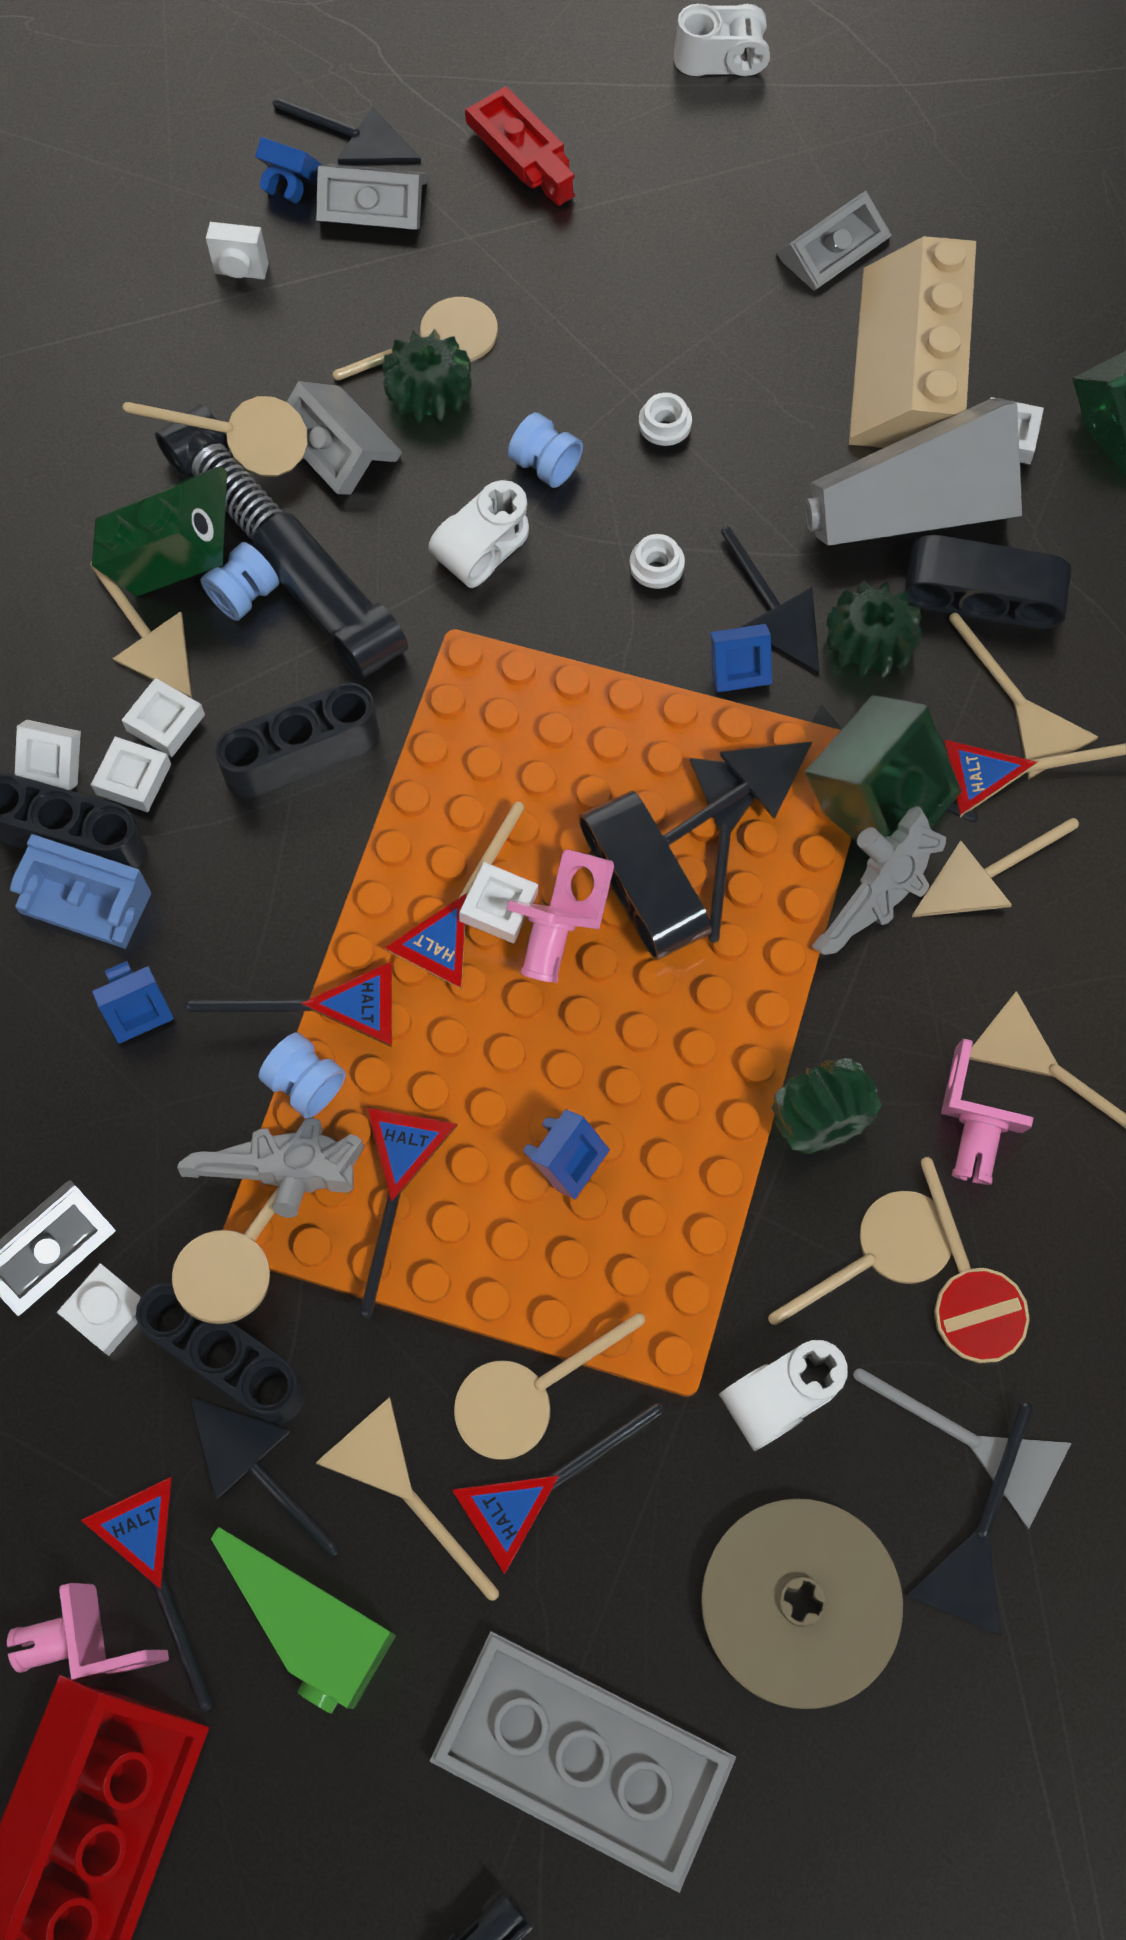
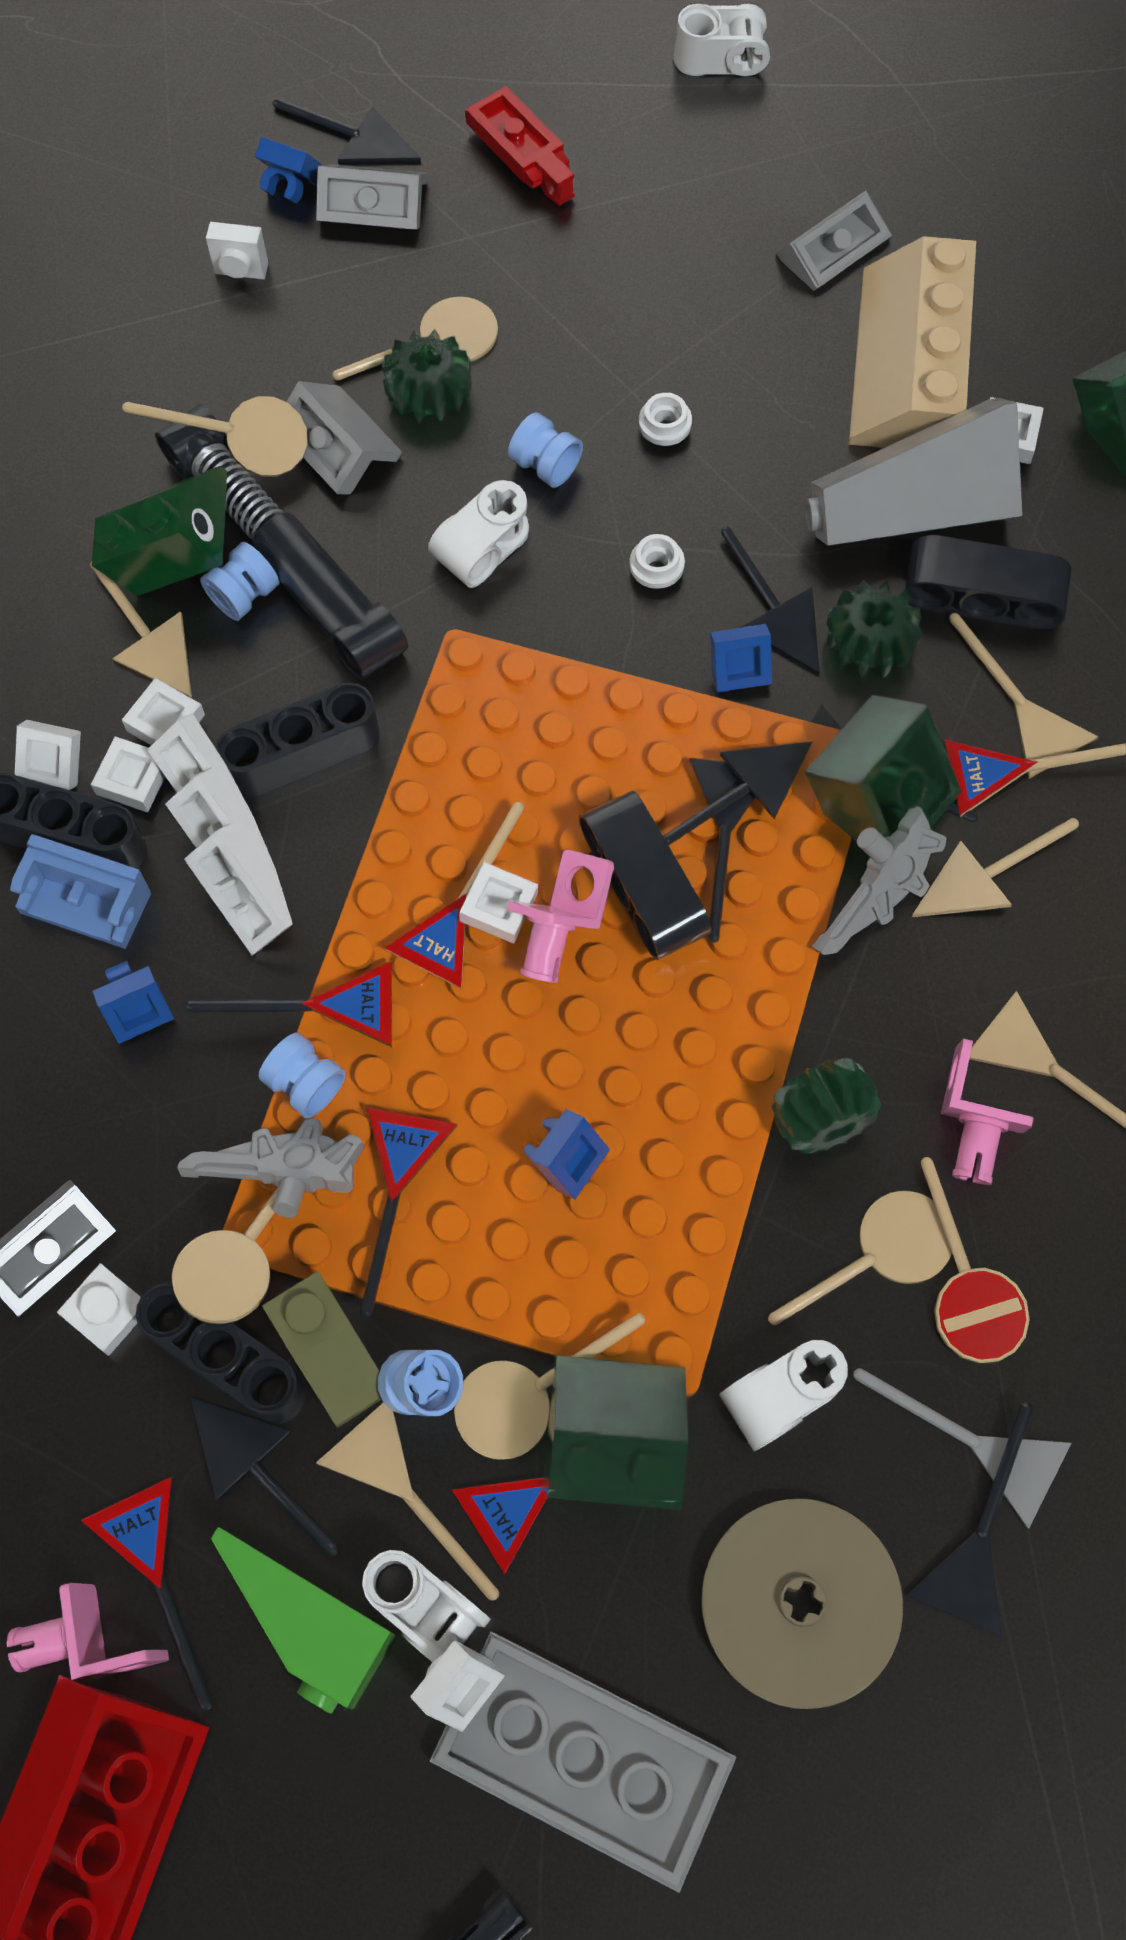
none -> white slope [147,714,293,955]
none -> olive slope [262,1271,382,1428]
none -> white piece [362,1550,491,1662]
none -> light blue wheel [378,1350,463,1416]
none -> white plate [411,1640,505,1732]
none -> clear green slope [543,1355,688,1510]

